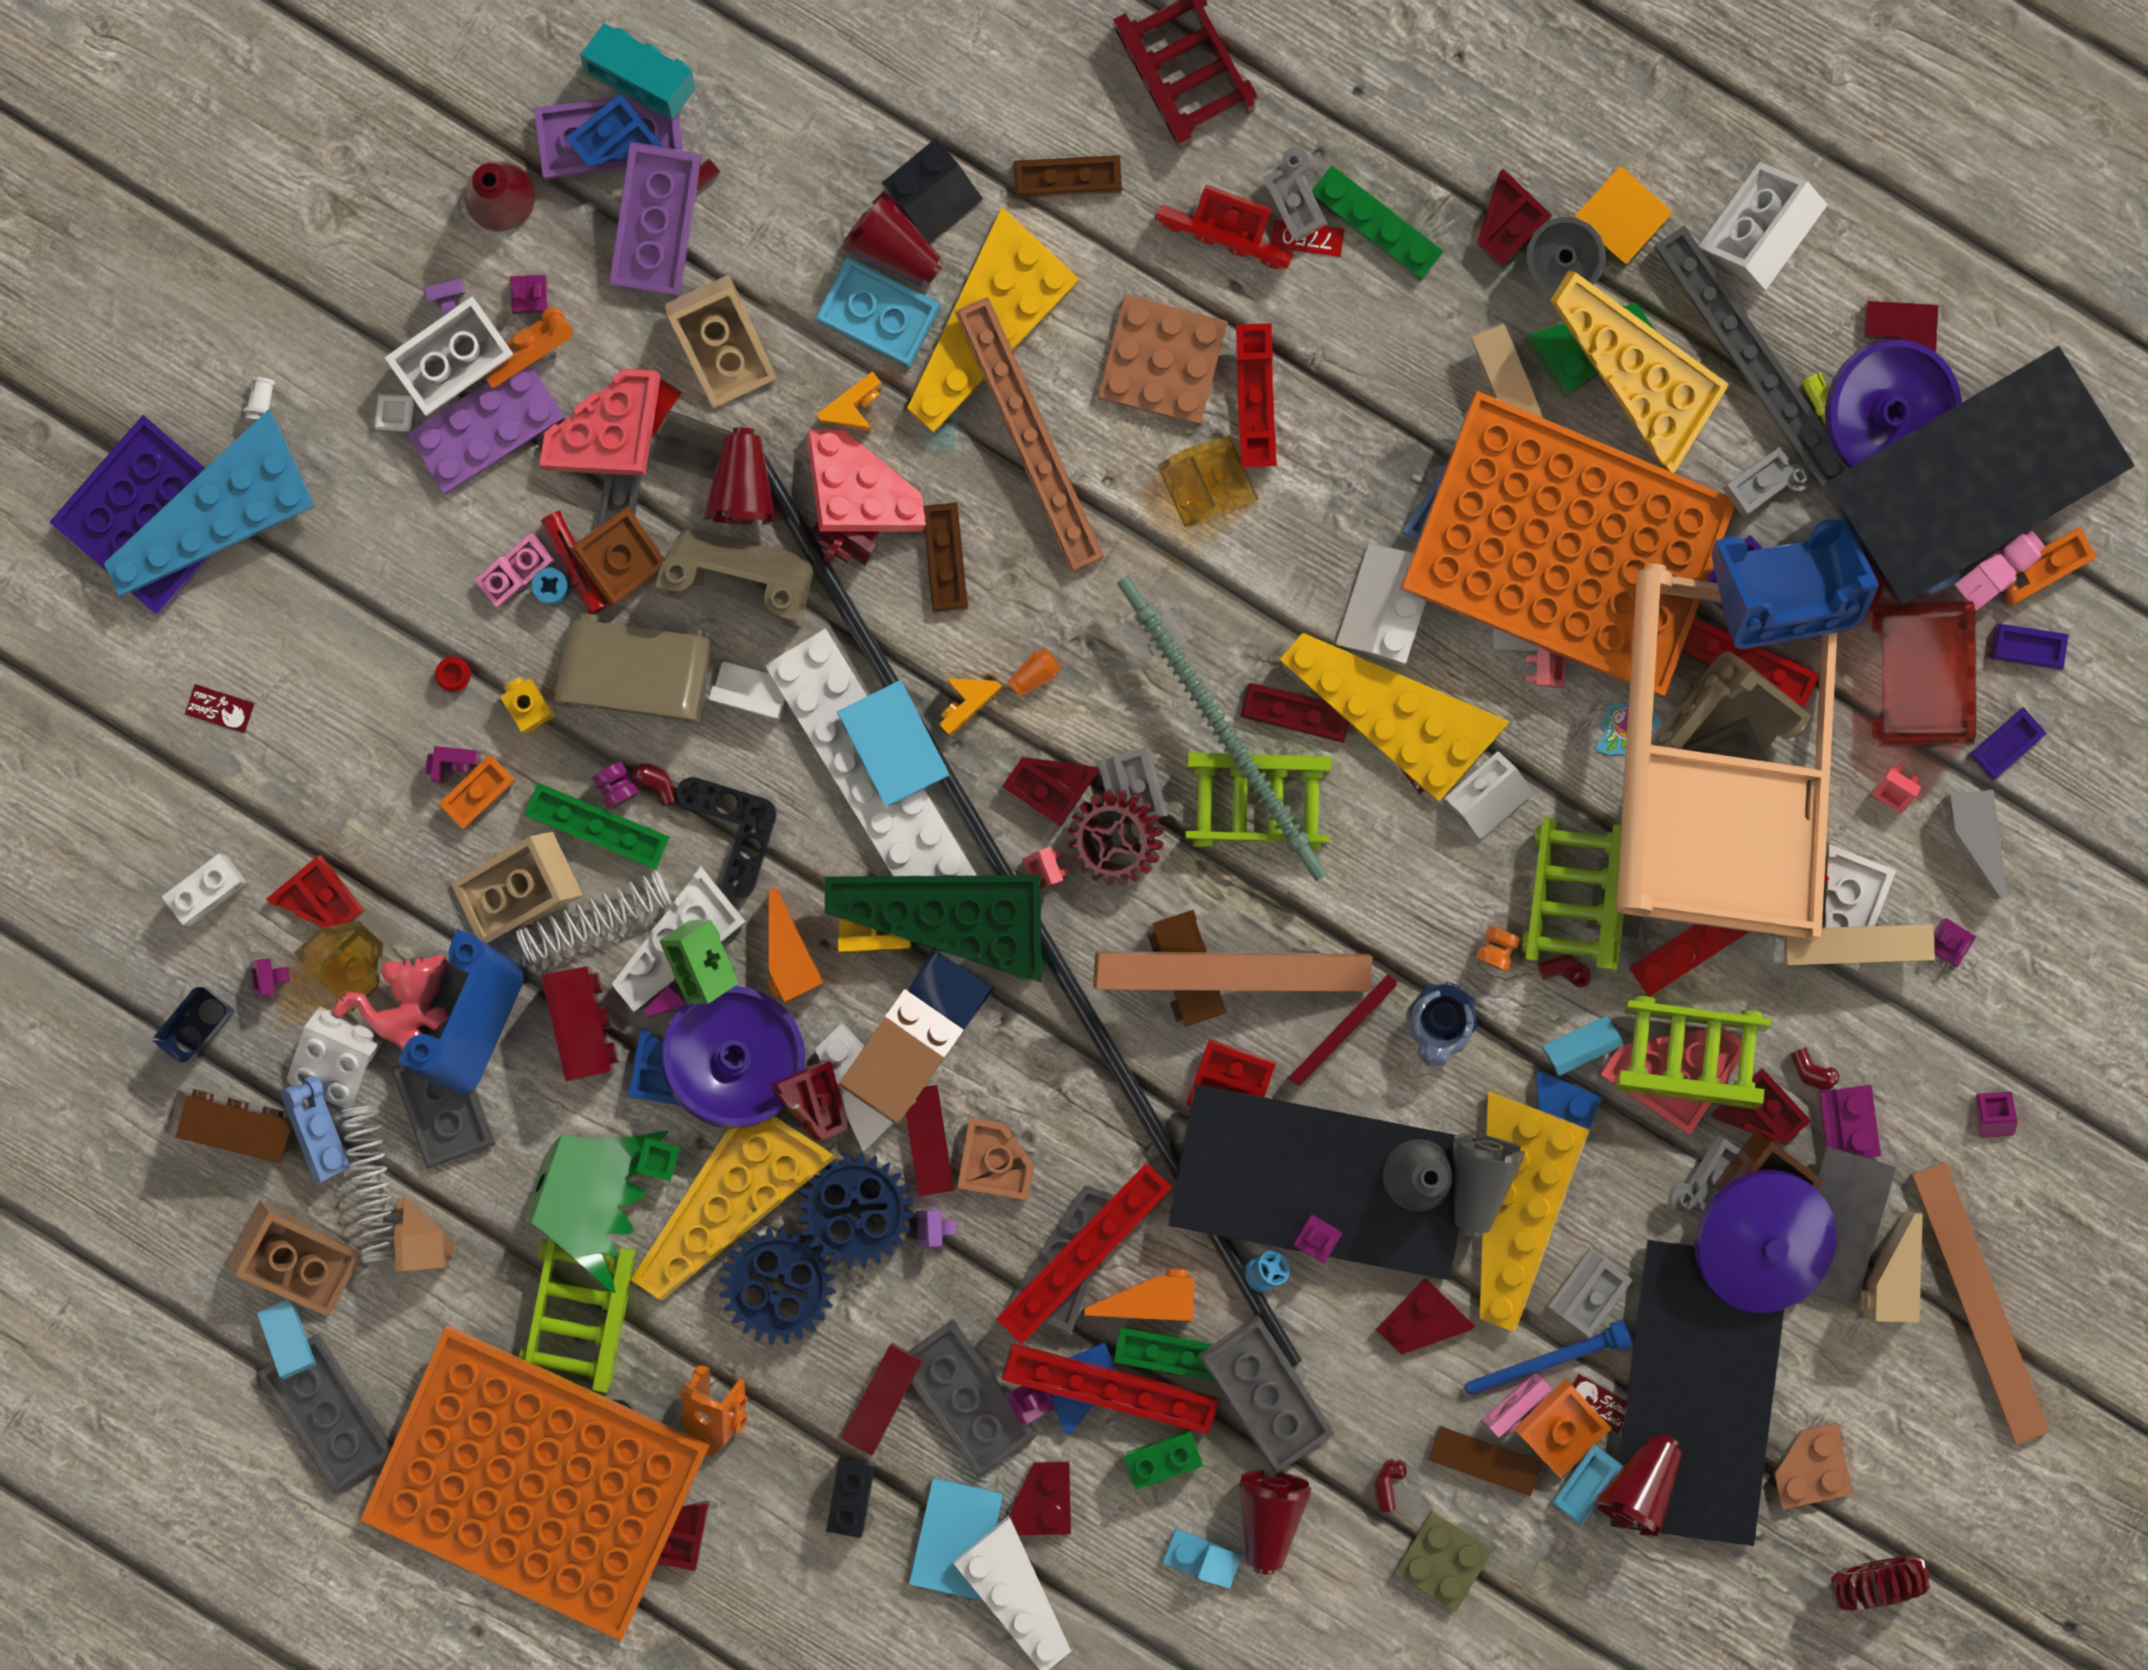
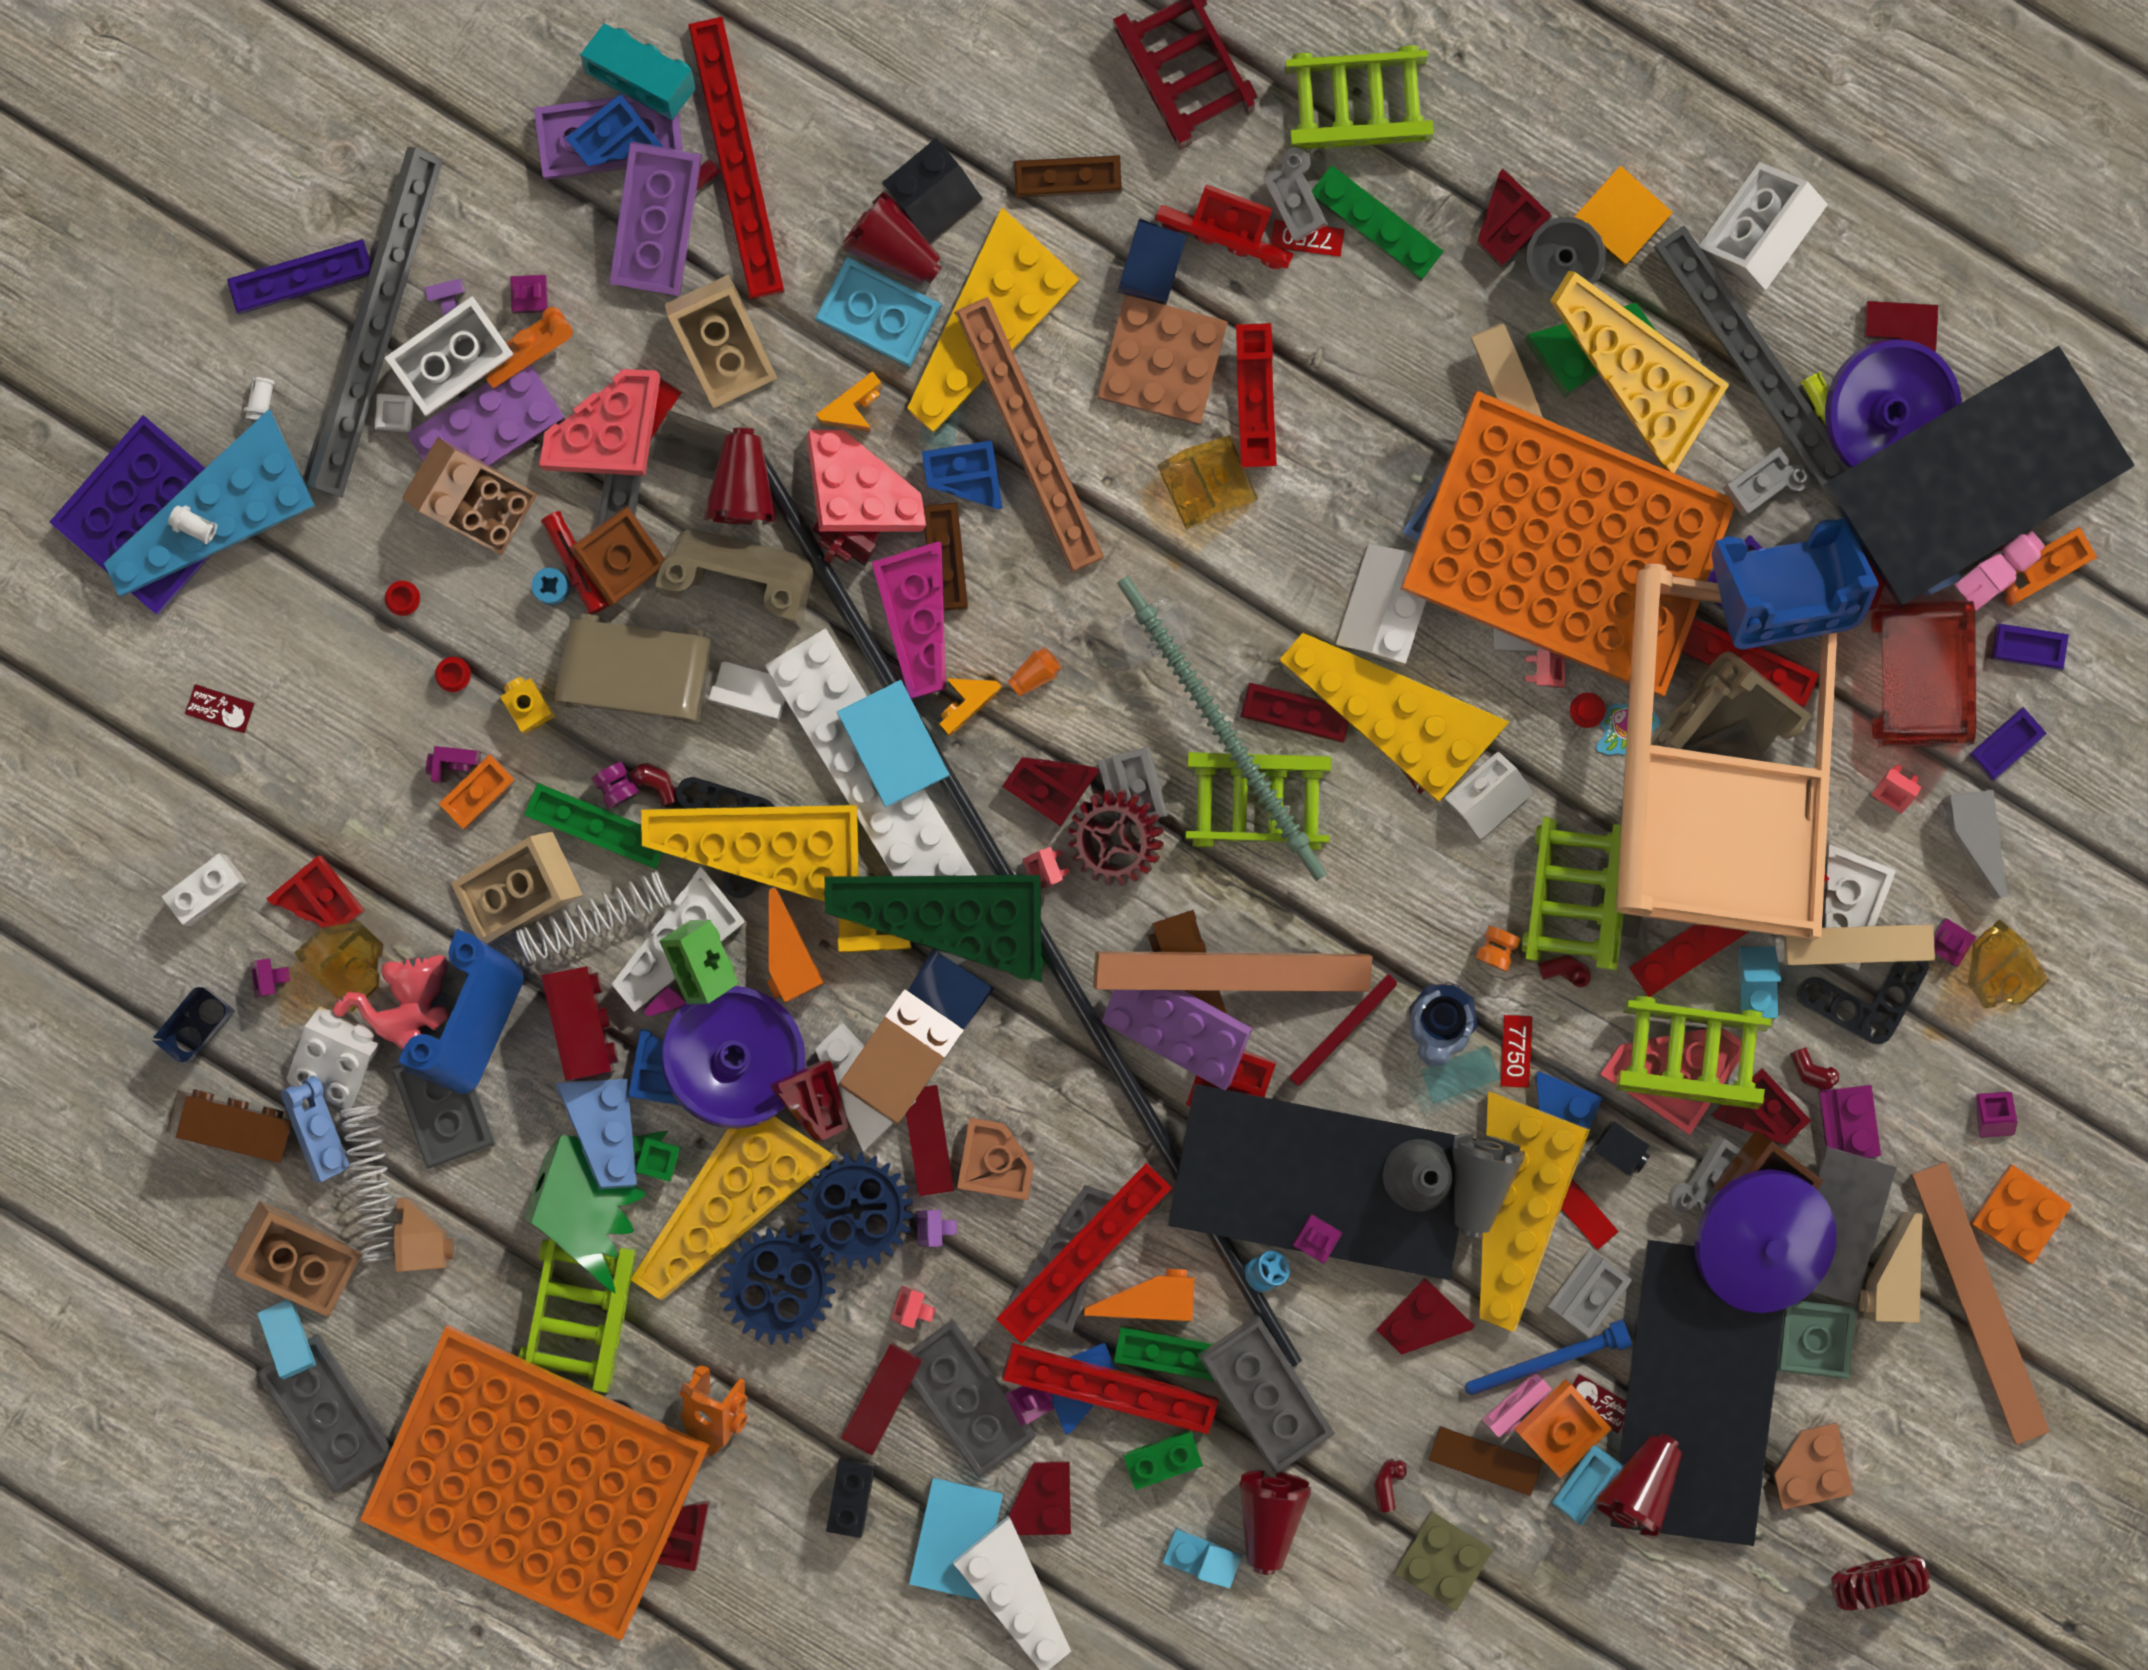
dark red cone [464,161,535,232] -> none
bright pink slope [474,533,556,608] -> none
medium azure tile [1543,1016,1623,1076] -> none
none -> white pin [168,505,217,544]
none -> dark purple tile [227,239,372,315]
none -> dark grey plate [307,147,443,498]
none -> red plate [385,580,421,616]
none -> medium nougat slope [402,437,538,555]
none -> medium blue wing [555,1079,637,1189]
none -> yellow wing [641,805,859,902]
none -> red tile [688,16,785,300]
none -> dark pink wing [872,542,946,699]
none -> coral tile [890,1285,936,1328]
none -> blue wing [922,440,1003,509]
none -> medium lavender plate [1102,990,1253,1091]
none -> dark blue piece [1117,218,1187,305]
none -> lime fence [1284,45,1434,150]
none -> clear light blue tile [1420,1045,1500,1104]
none -> red sticker [1501,1015,1533,1088]
none -> red sticker [1561,1178,1619,1250]
none -> red plate [1569,692,1606,728]
none -> black brick [1590,1121,1650,1175]
none -> medium azure slope [1739,947,1781,1018]
none -> sand green tile [1777,1301,1857,1379]
none -> black beam [1797,961,1929,1044]
none -> clear yellow slope [1968,919,2050,1008]
none -> orange plate [1970,1164,2072,1264]

